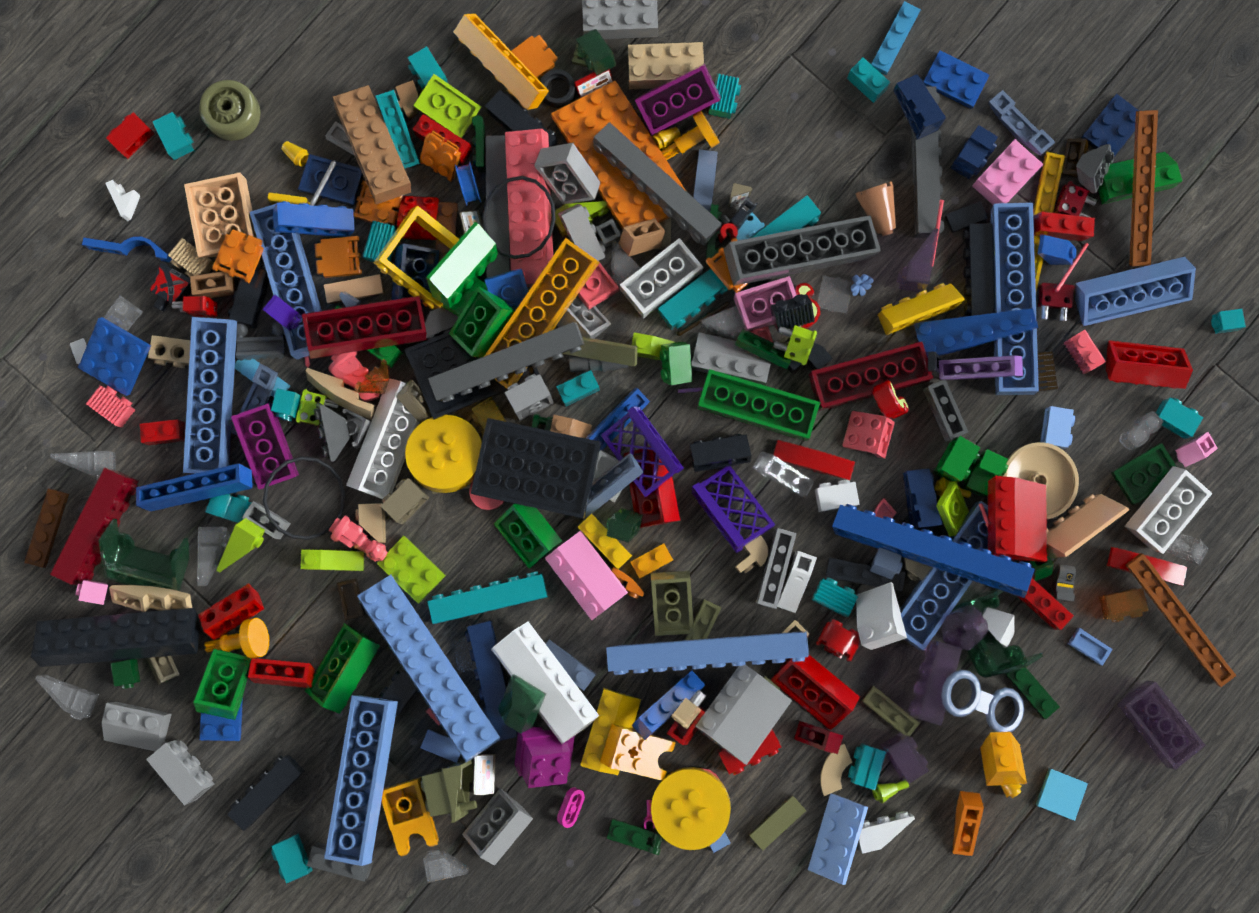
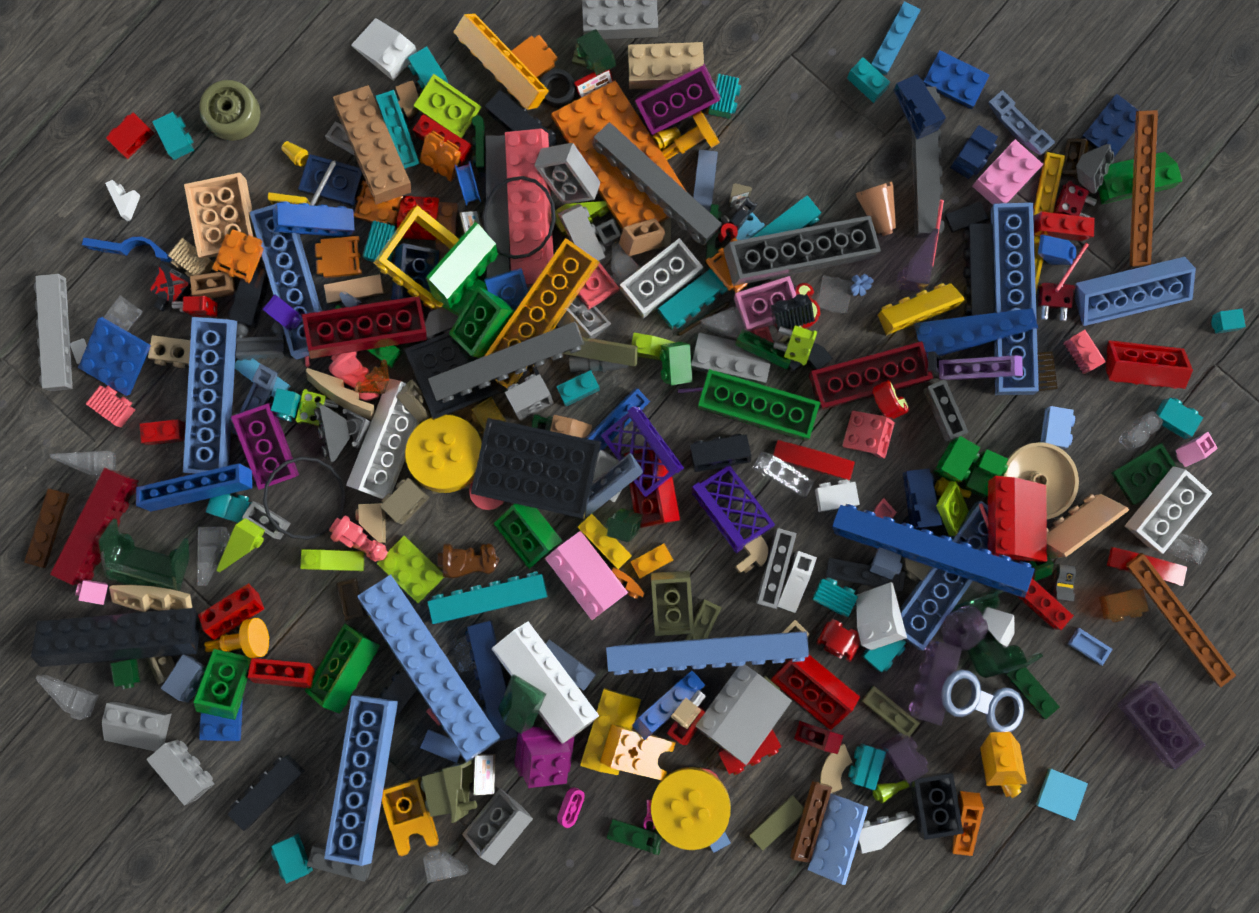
none -> light grey brick [34,274,73,391]
none -> sand blue brick [161,655,207,703]
none -> white slope [351,18,417,81]
none -> reddish brown animal [438,543,499,578]
none -> reddish brown plate [790,781,832,863]
none -> teal brick [861,639,906,672]
none -> black slope [909,773,963,840]

